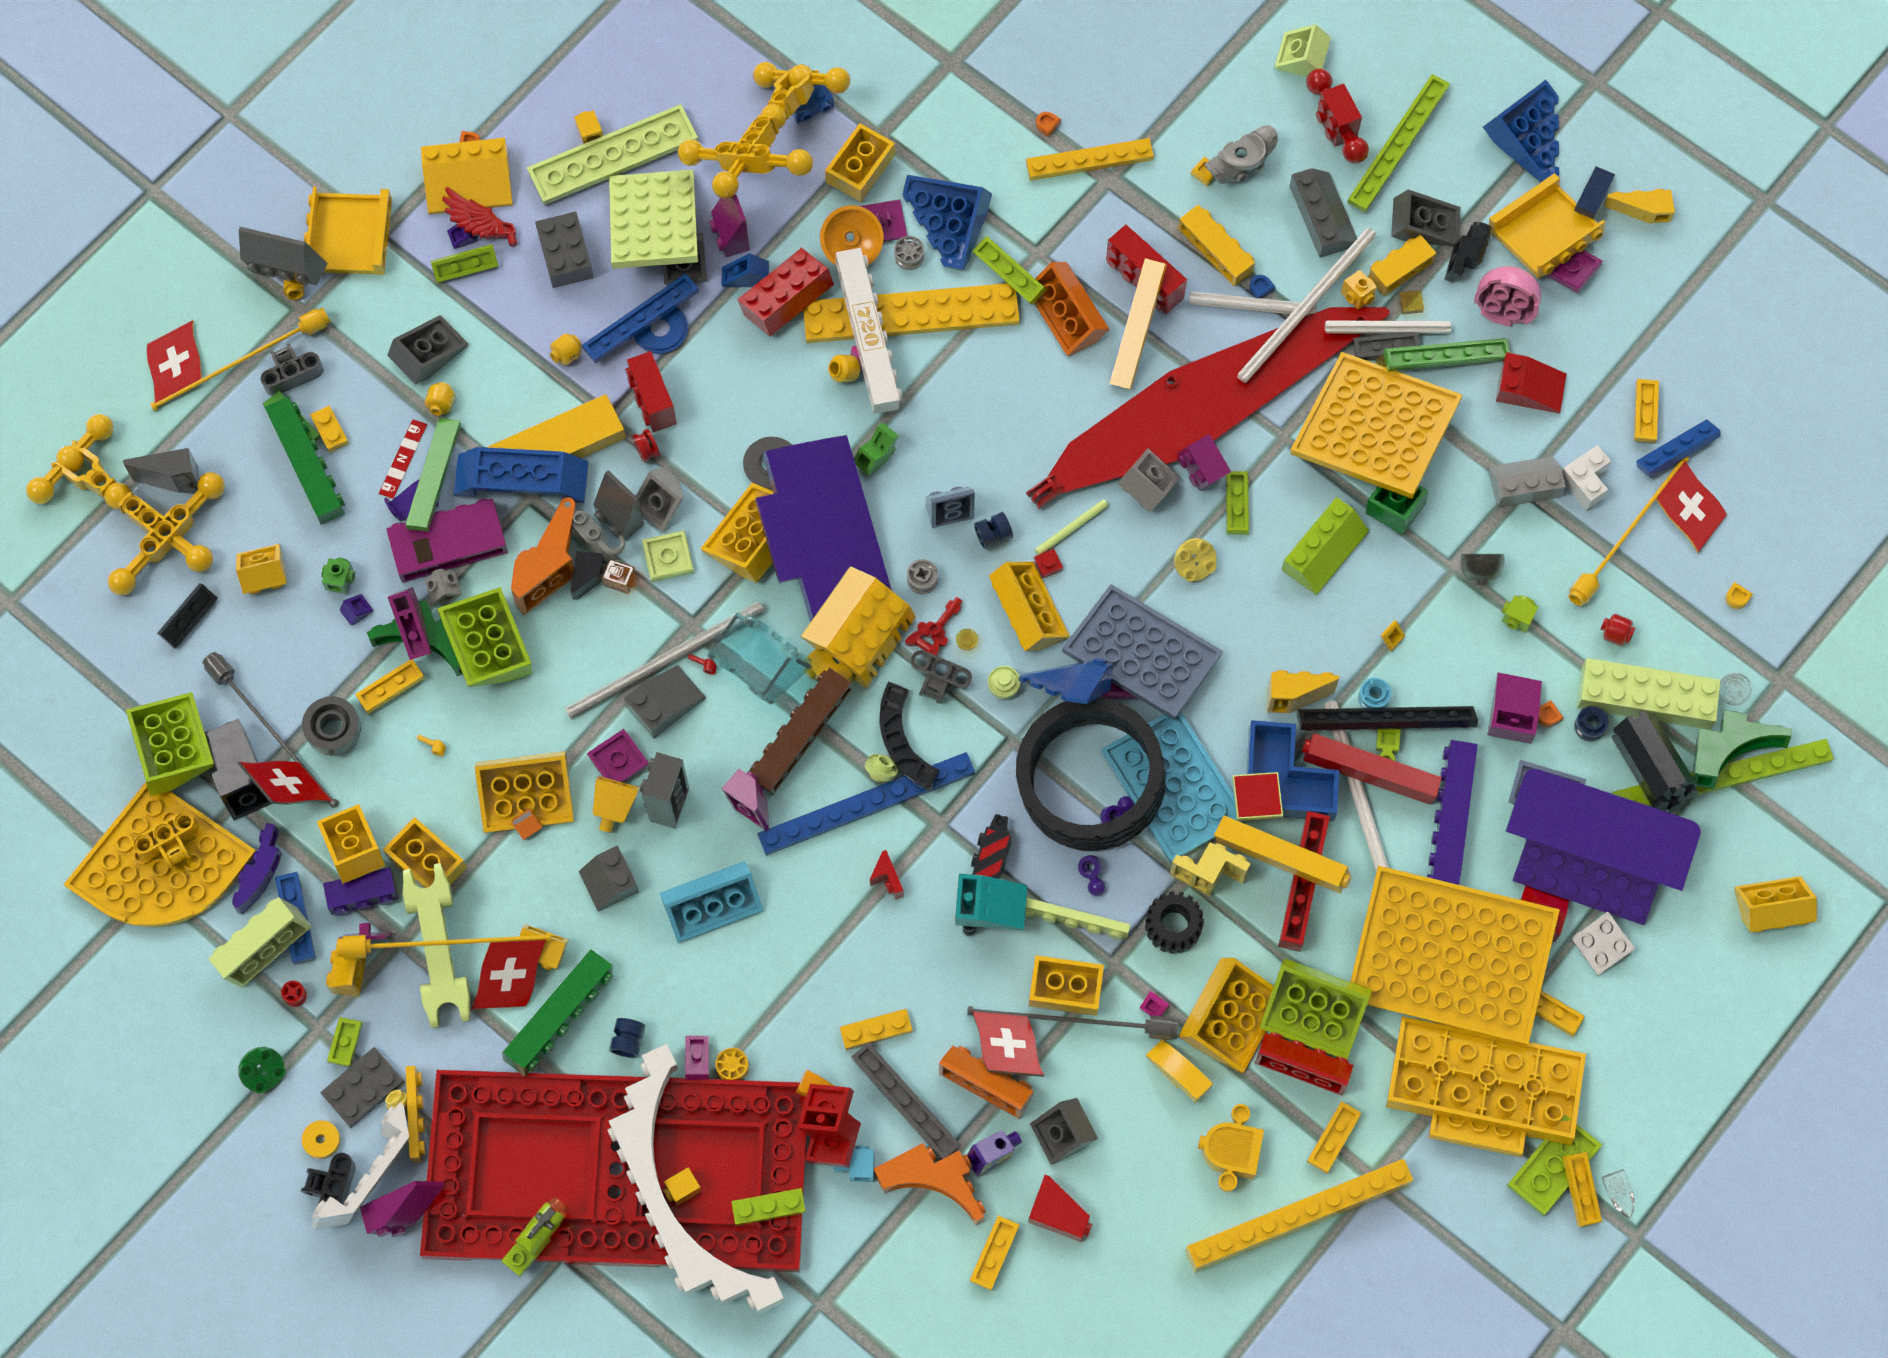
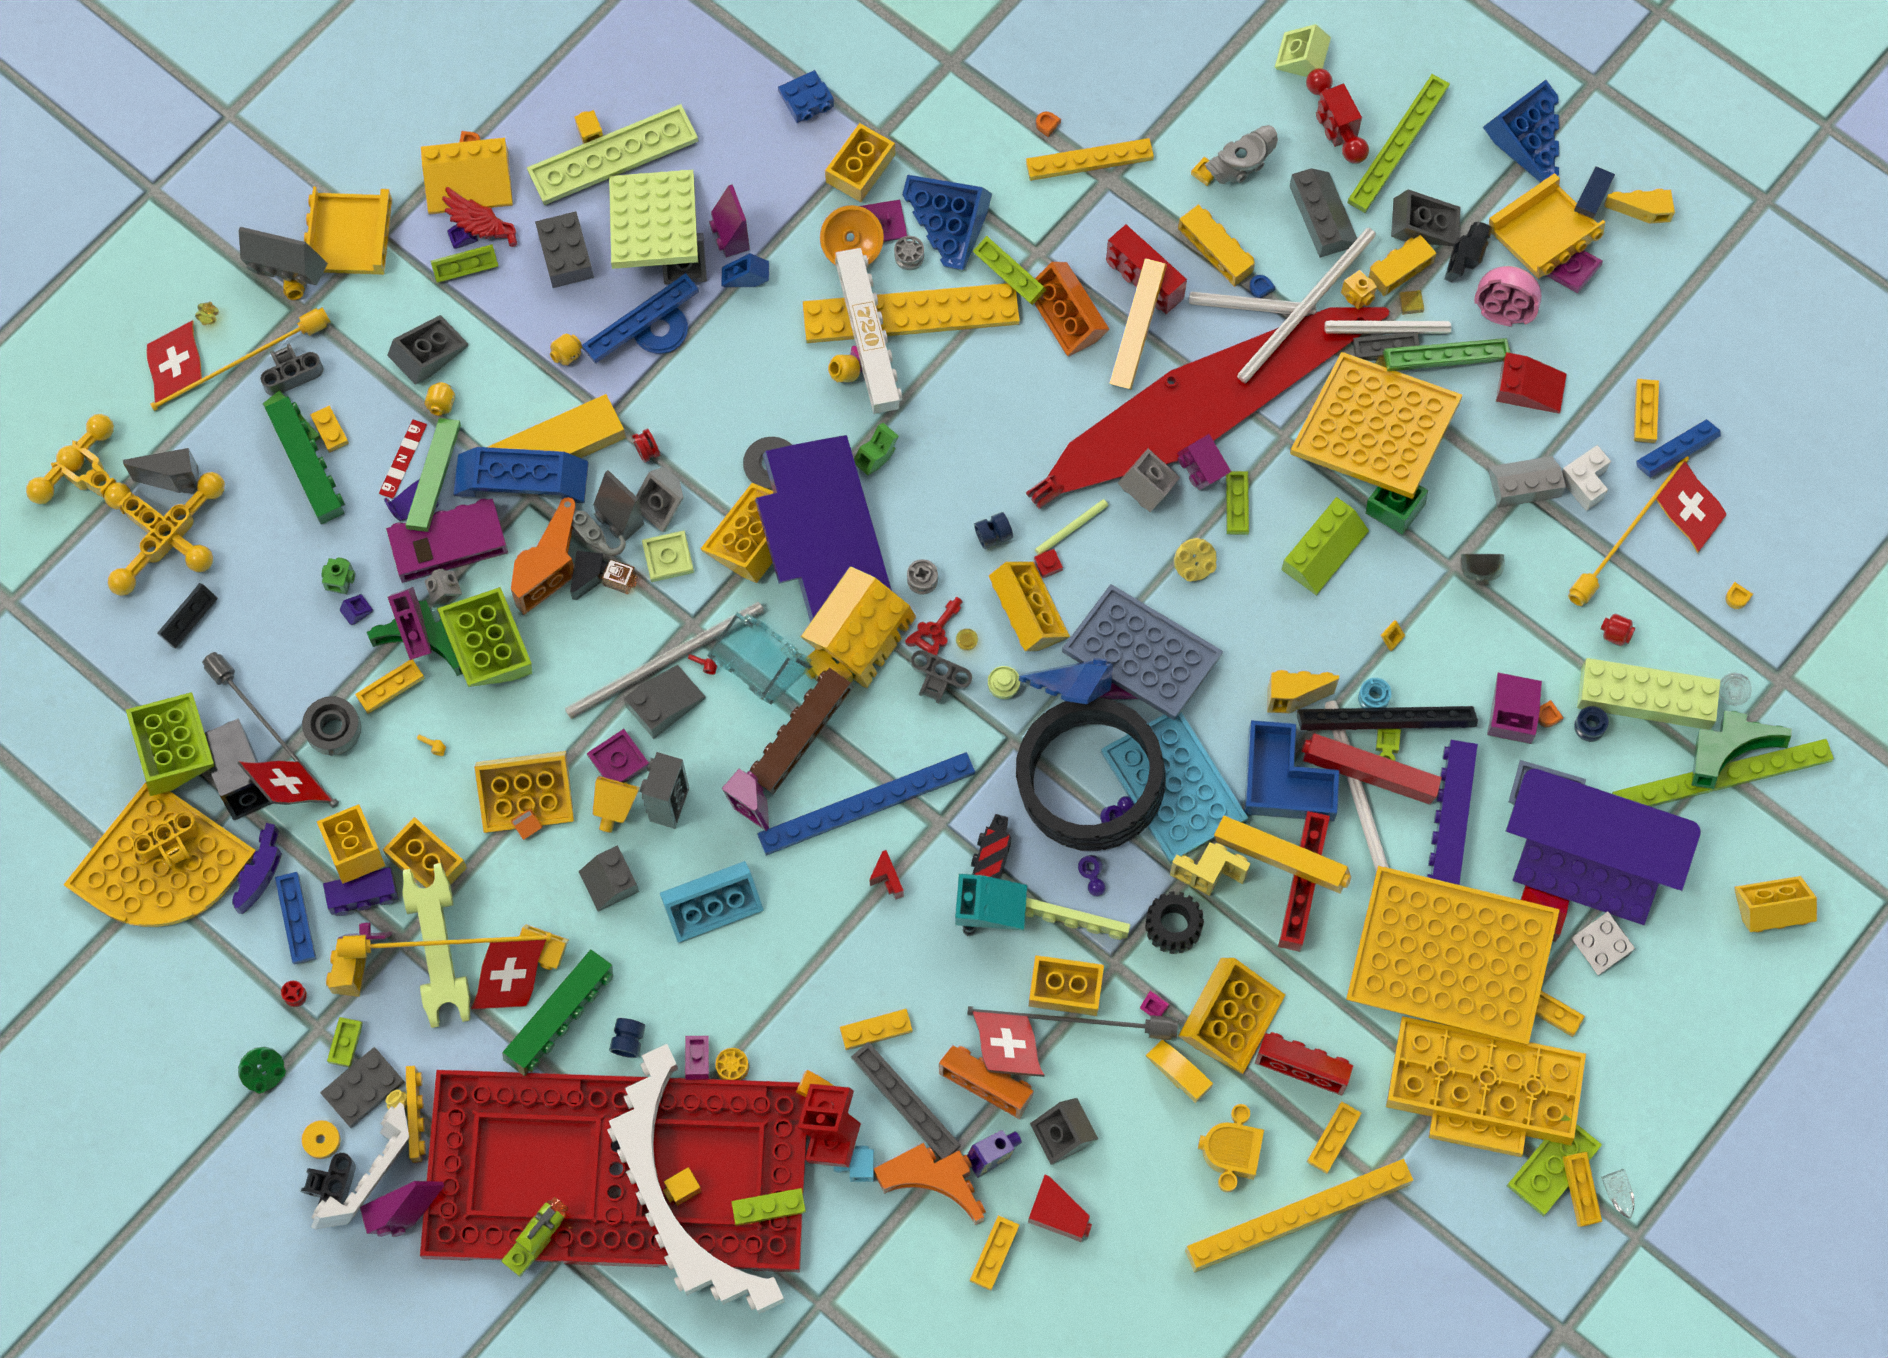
yellowish green brick [208,897,312,987] -> none
yellow slope [236,544,287,594] -> none
red brick [625,351,677,433] -> none
yellow piece [678,61,851,199] -> none
red brick [737,247,834,337] -> none
yellowish green plate [865,754,898,782] -> none
black tile [879,681,940,791] -> none
sand blue slope [926,486,975,528] -> none
red tile [1232,772,1283,821] -> none
lime slope [1259,958,1372,1060] -> none
lime brick [1501,595,1538,633] -> none
black brick [1612,711,1698,813] -> none
none -> clear yellow wheel [195,302,219,325]

